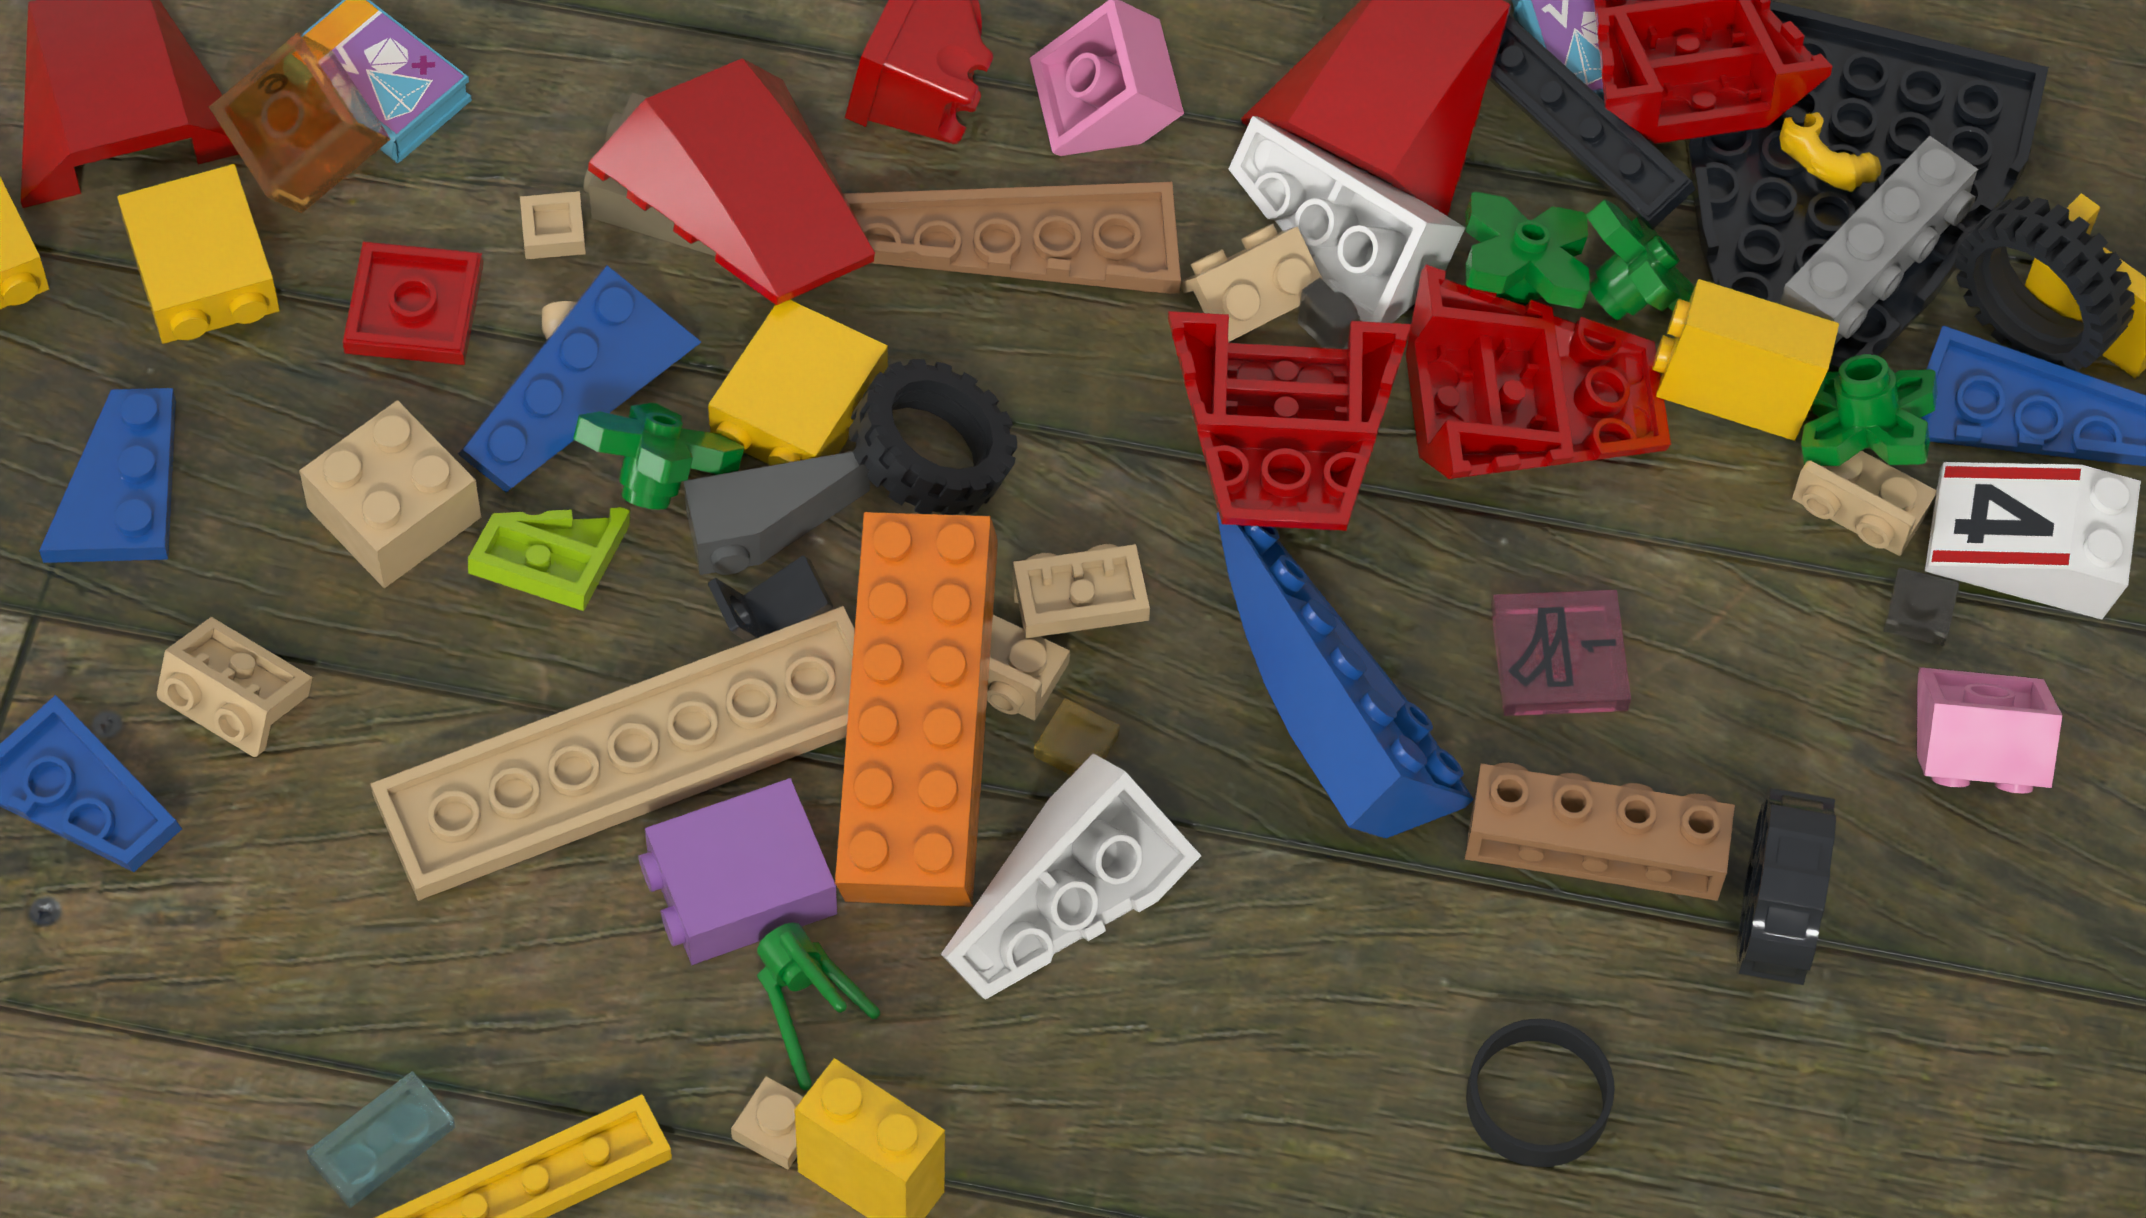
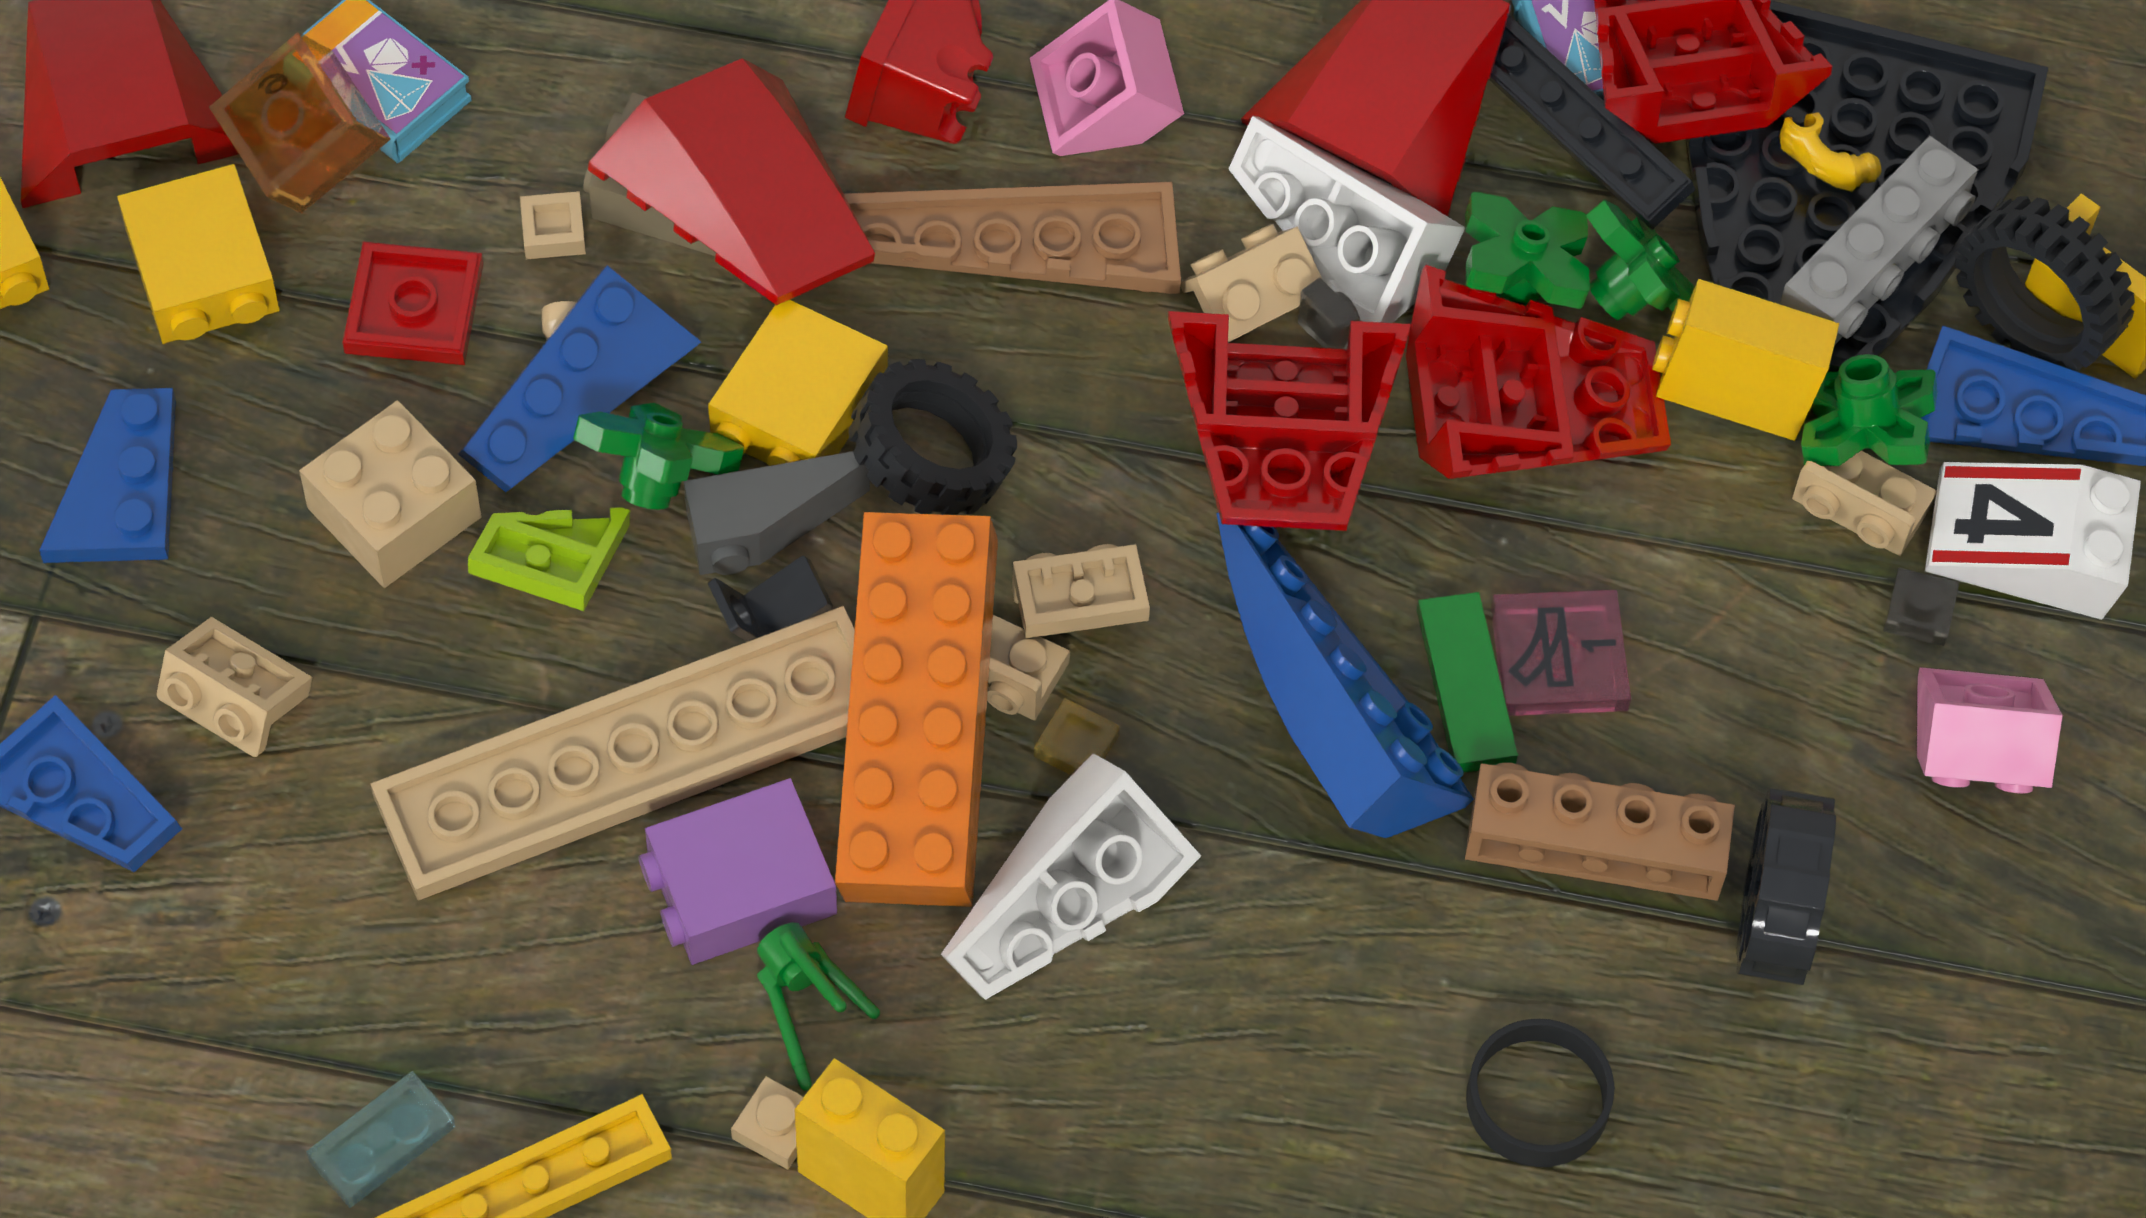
none -> green tile [1416,592,1518,773]

